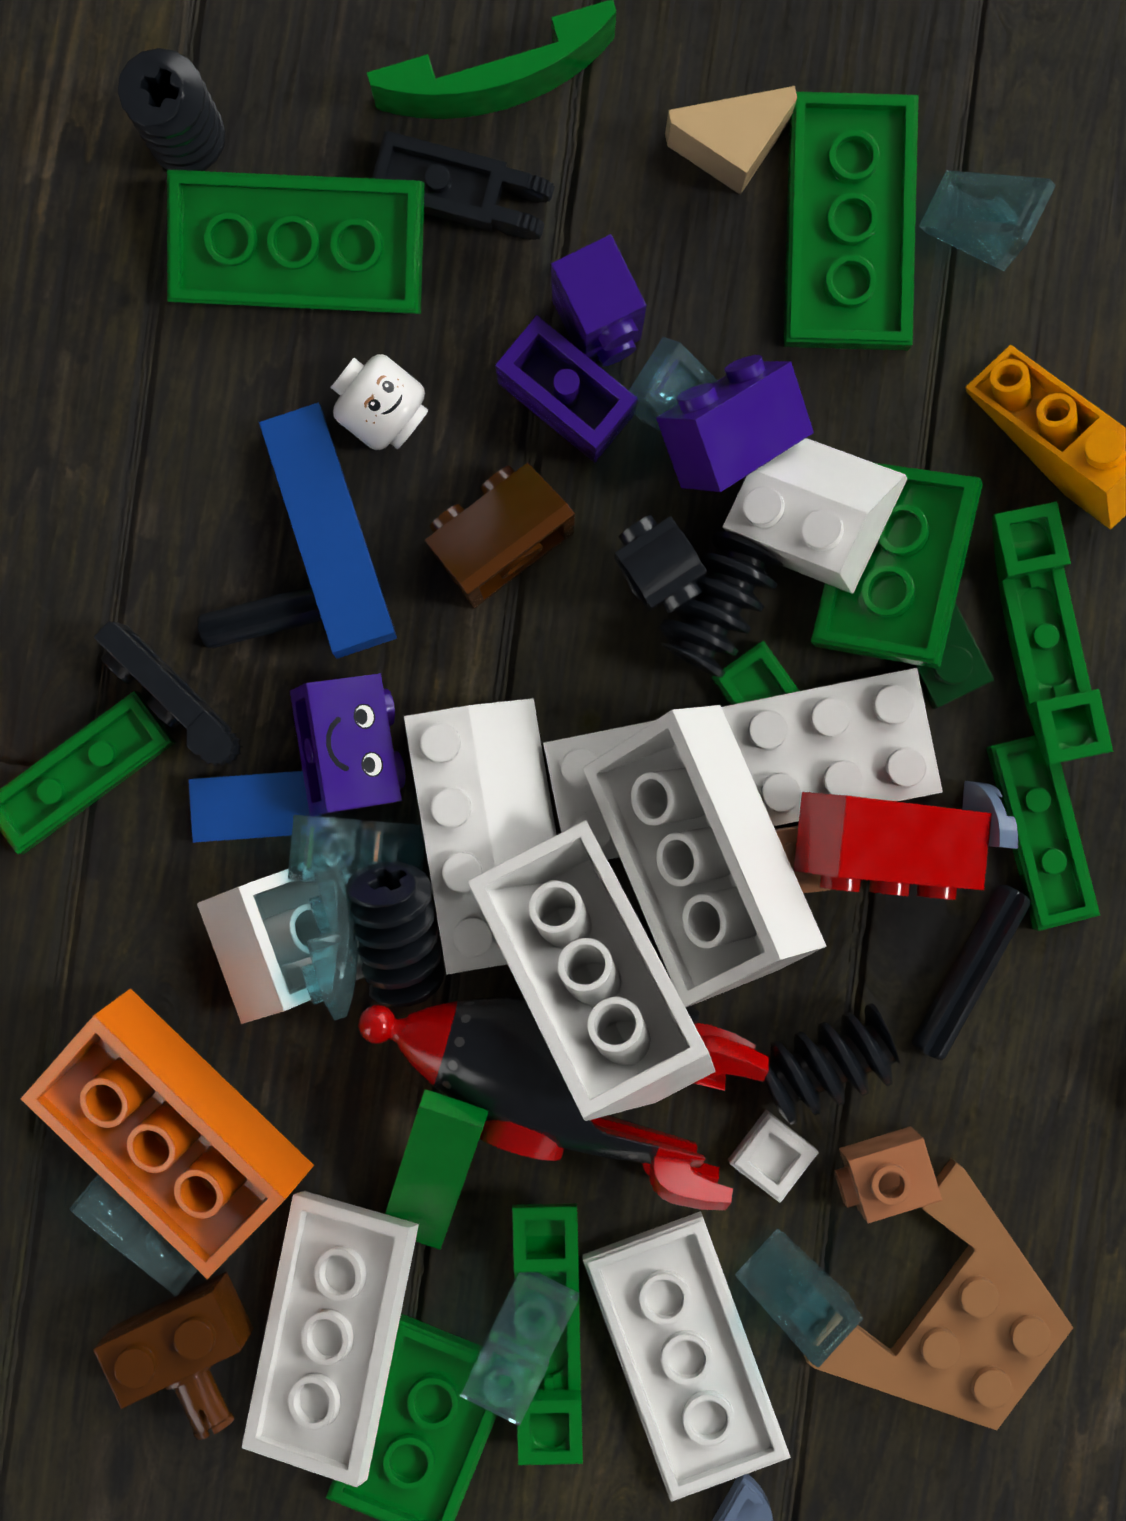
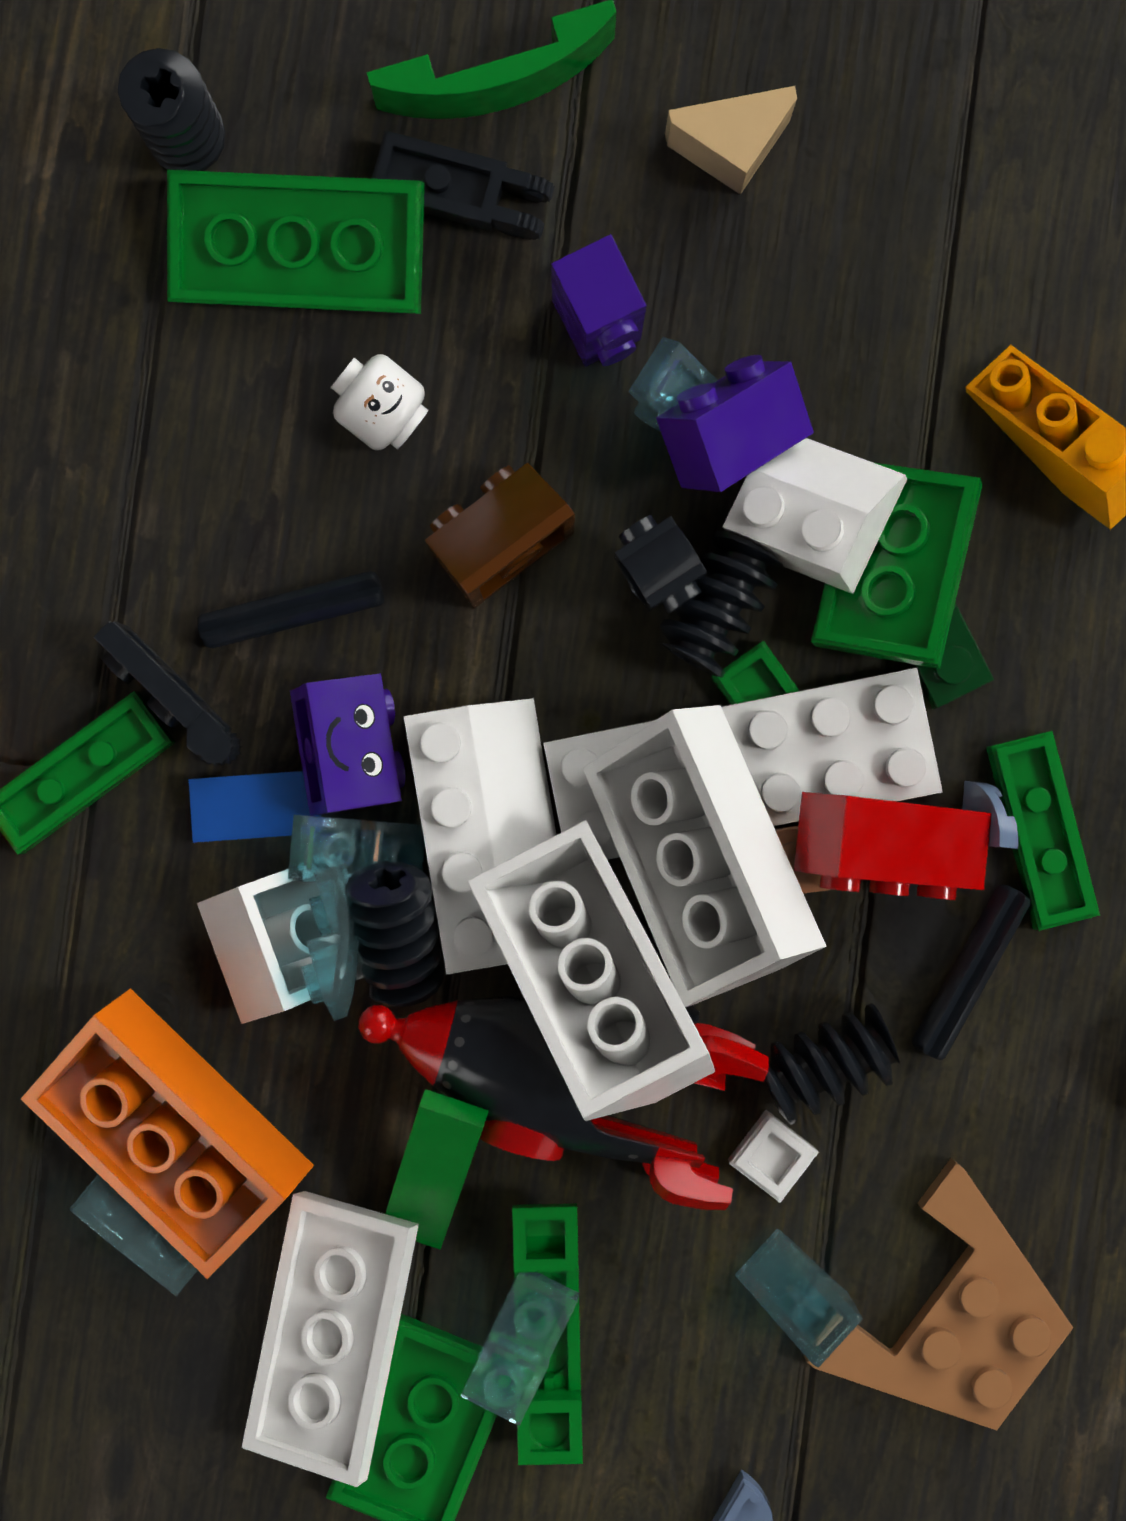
reddish brown brick [93,1272,254,1441] -> none
blue tile [259,402,397,659] -> none
dark purple brick [495,315,638,463] -> none
white tile [583,1211,791,1502] -> none
green tile [784,92,919,351] -> none
nougat brick [834,1126,943,1223] -> none
clear light blue slope [919,170,1055,271] -> none
green slope [992,502,1113,765] -> none

